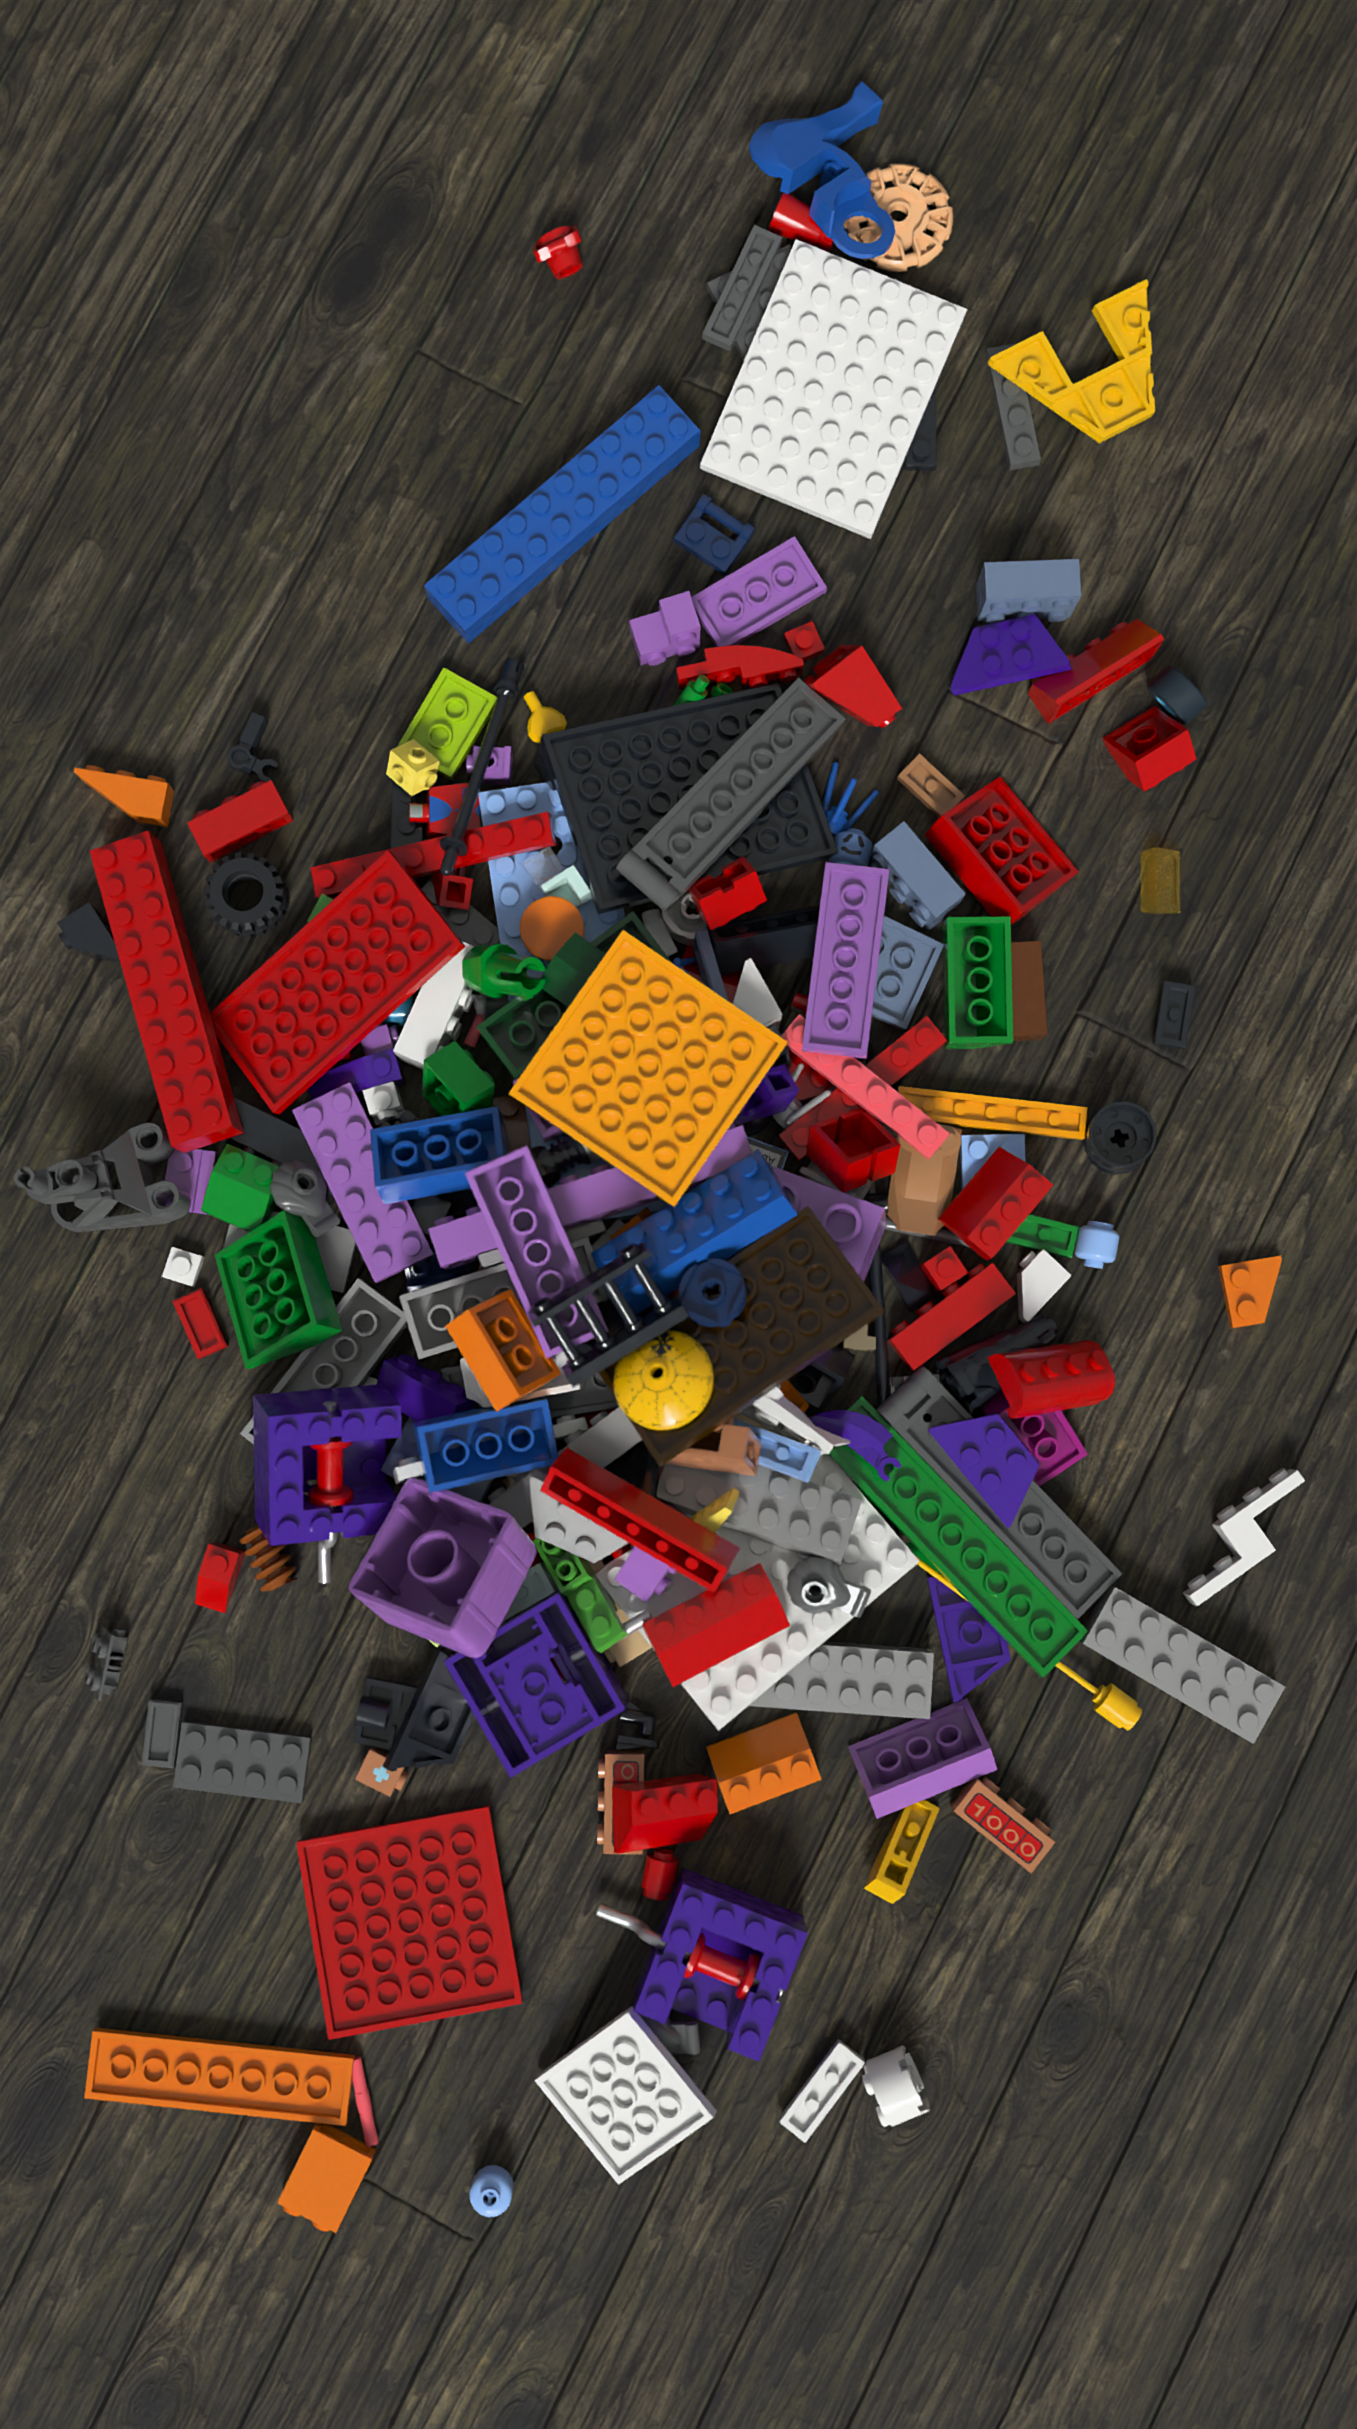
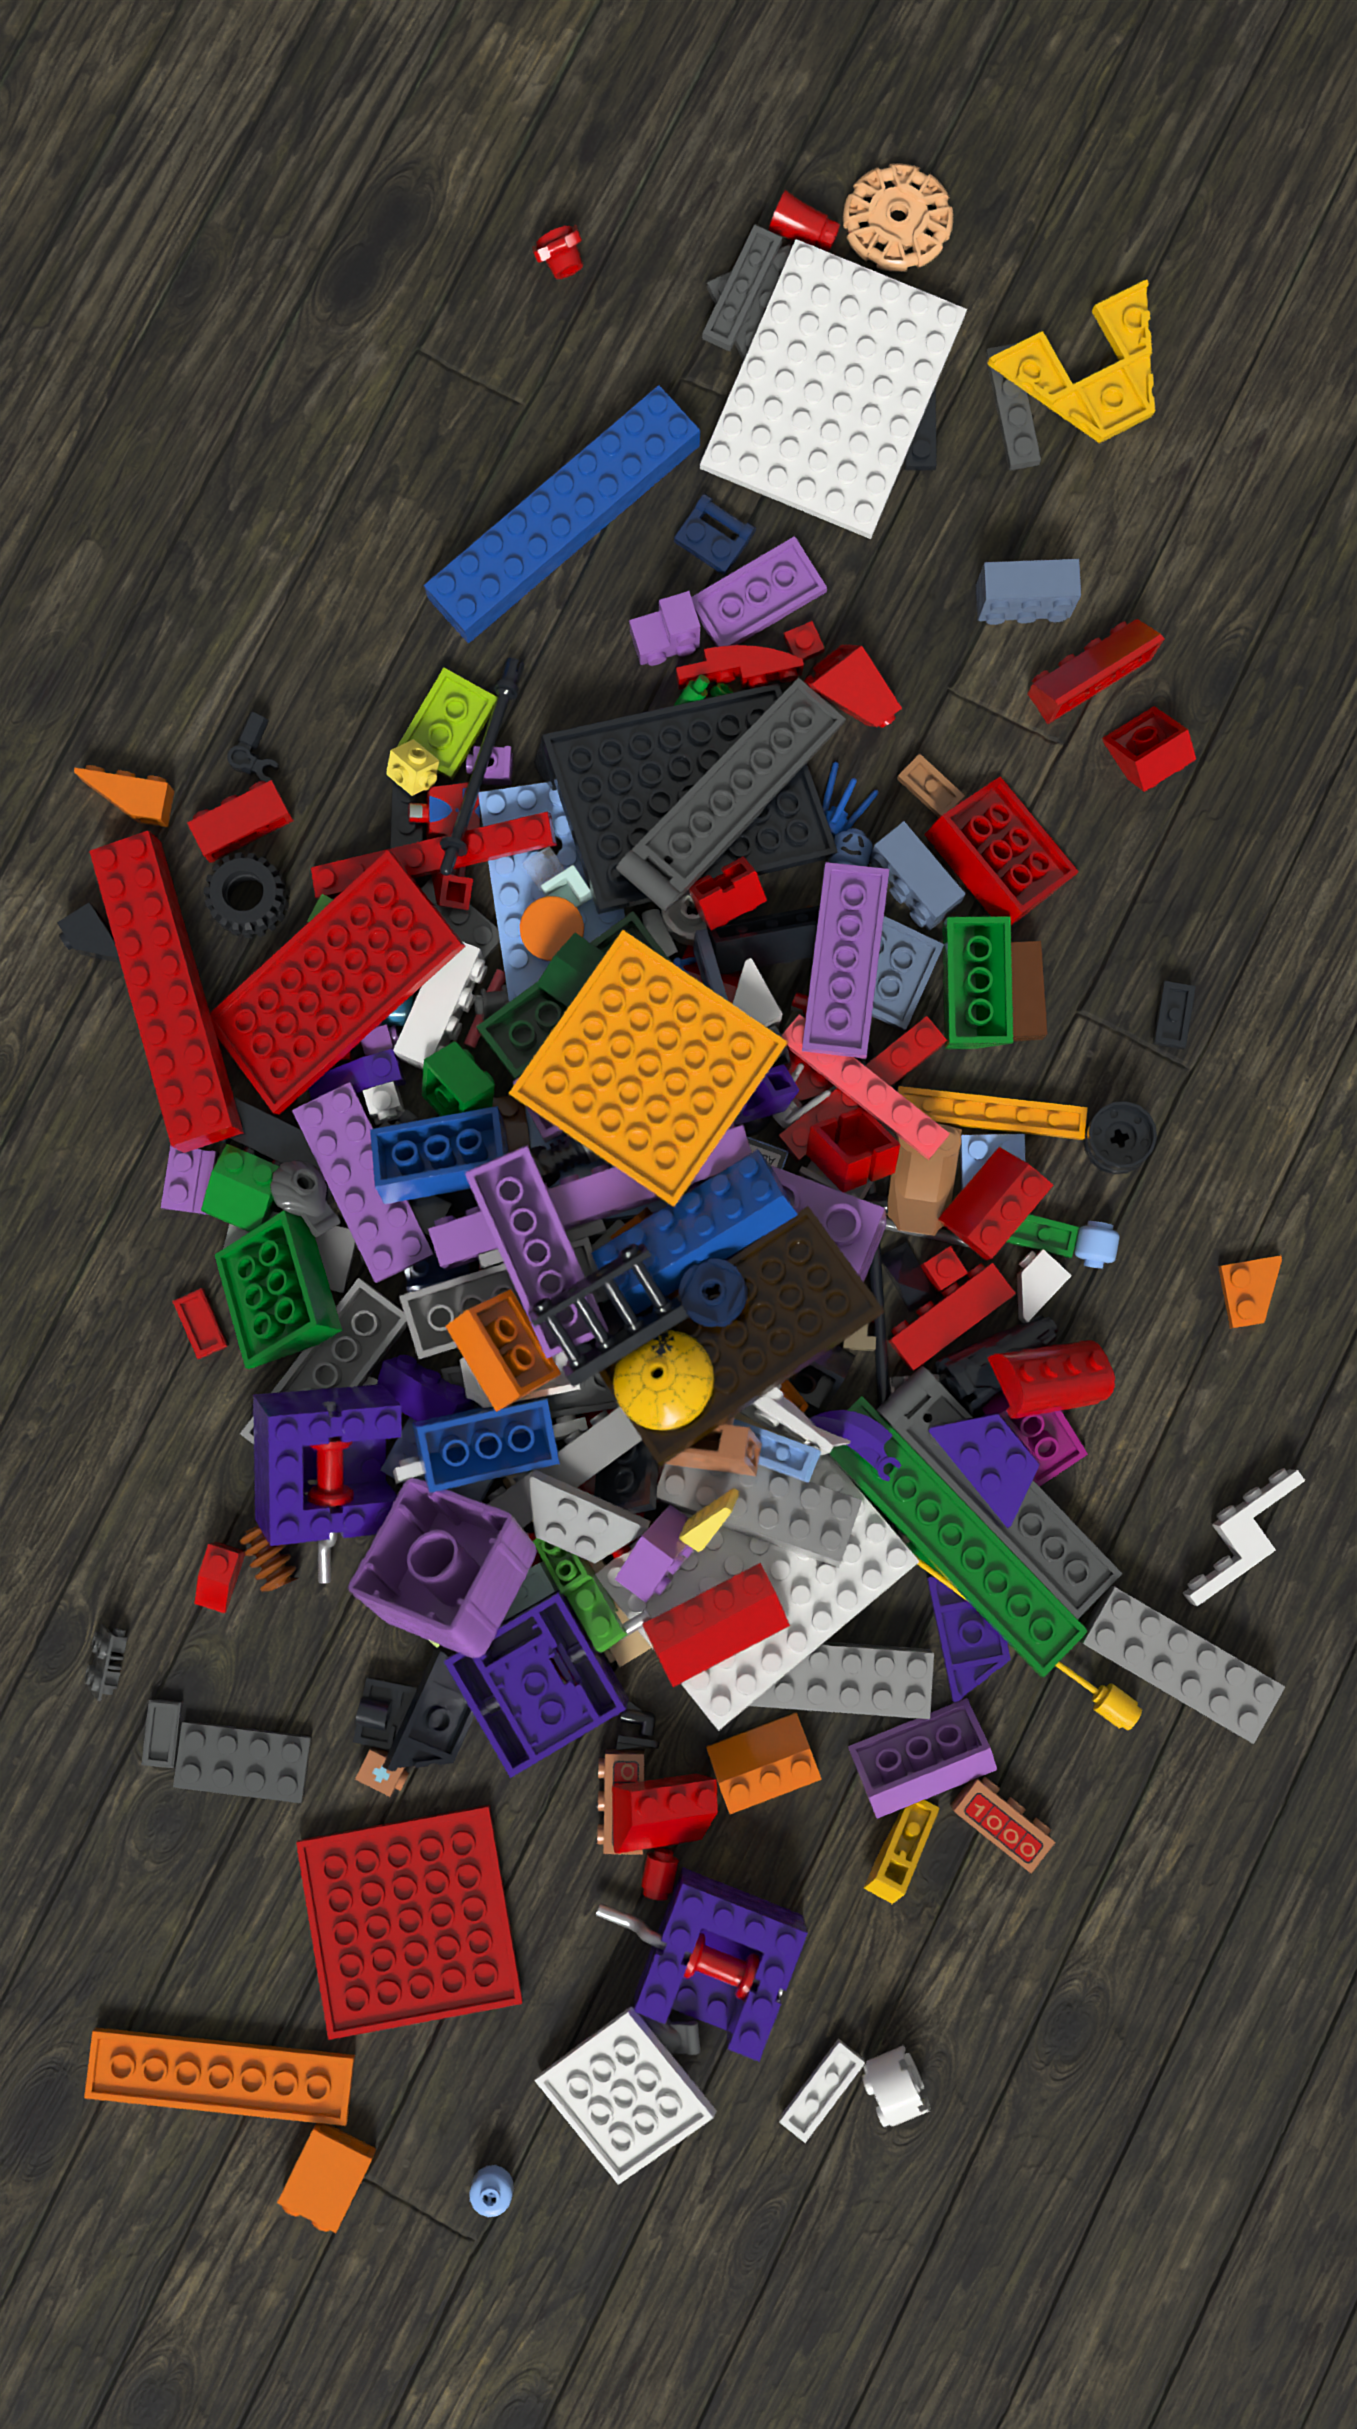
dark grey connector [14,1123,191,1232] -> none
white plate [162,1247,204,1287] -> none
coral piece [352,2056,379,2147] -> none
green piece [462,944,546,1001] -> none
yellow rock [524,691,567,744] -> none
red brick [540,1447,740,1593] -> none
blue animal [748,81,895,259] -> none
dark grey animal [787,1556,871,1617] -> none
dark purple wing [951,614,1072,696] -> none
clear yellow slope [1141,847,1180,914] -> none
black wheel [1147,665,1207,725] -> none

